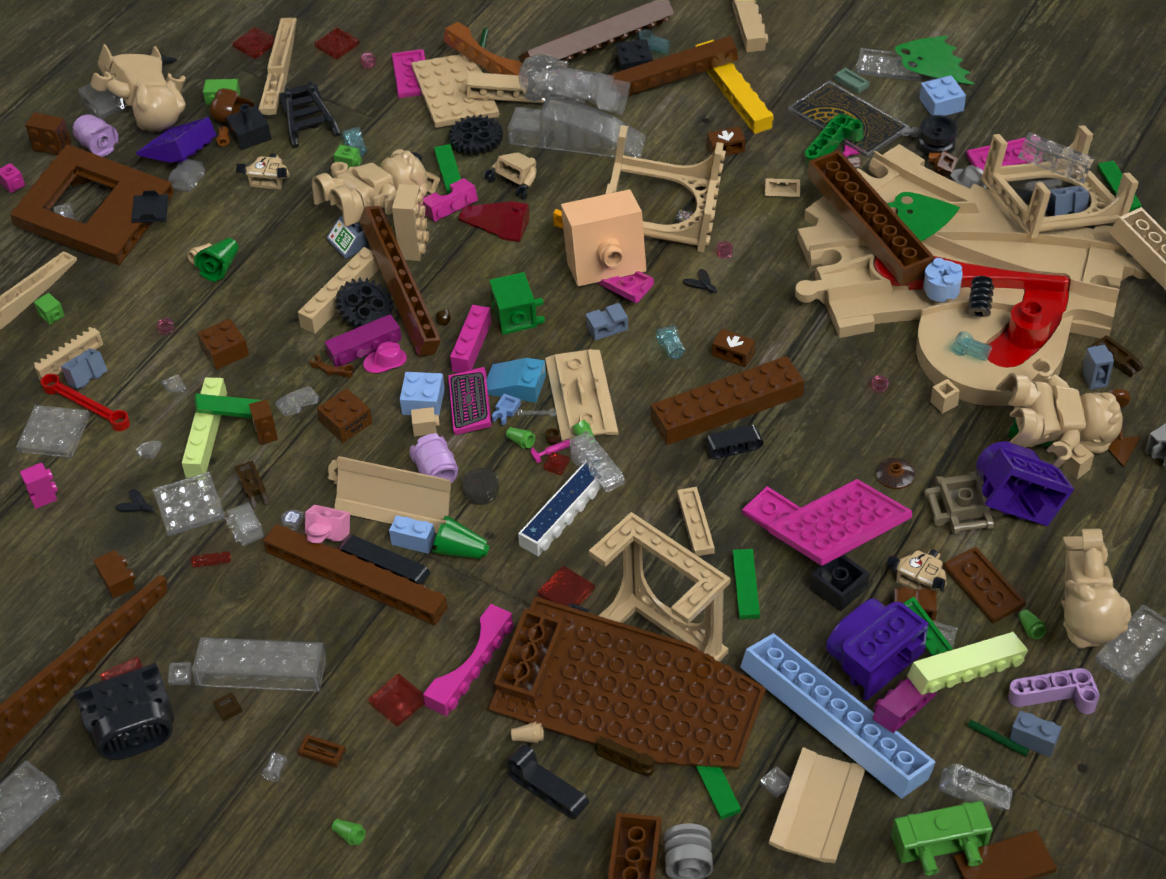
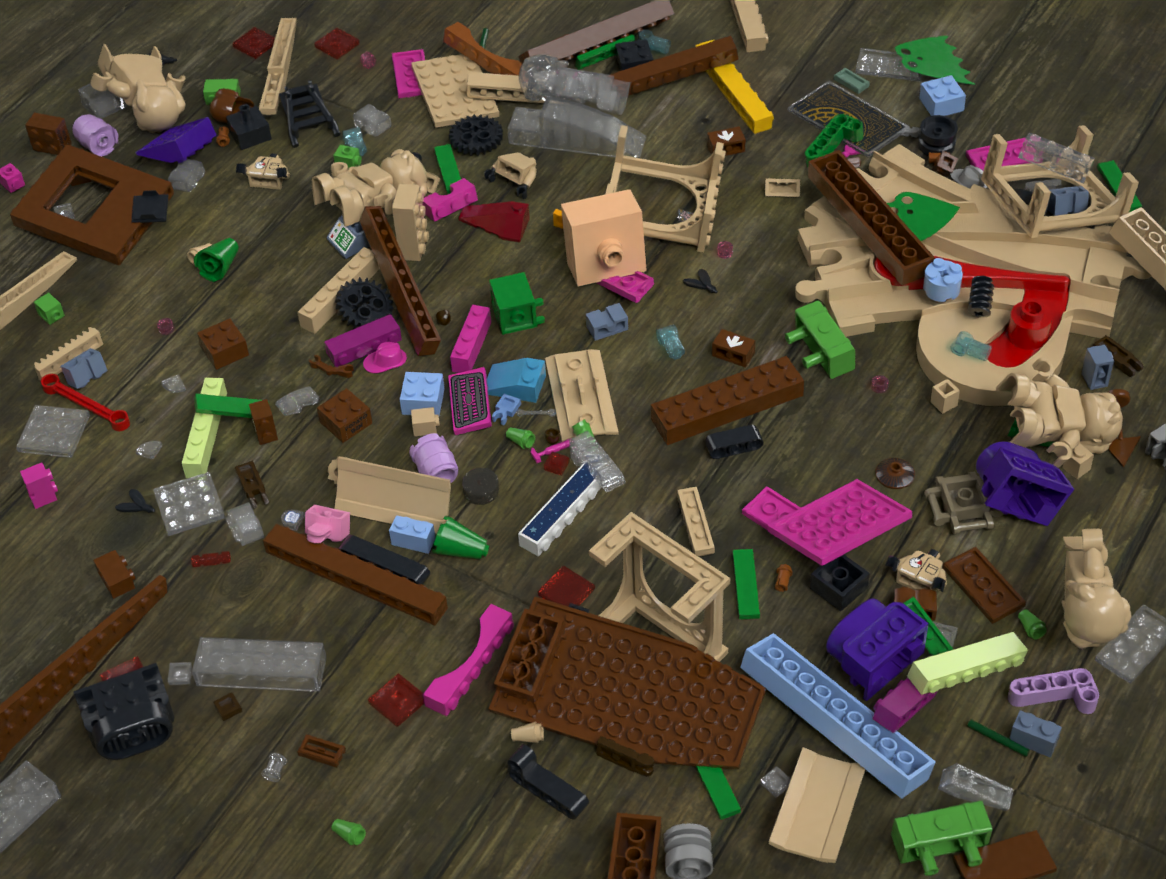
none -> clear brick [353,104,391,137]
none -> green tile [575,35,635,70]
none -> dark orange pin [775,564,793,592]
none -> bright green piece [785,300,855,379]

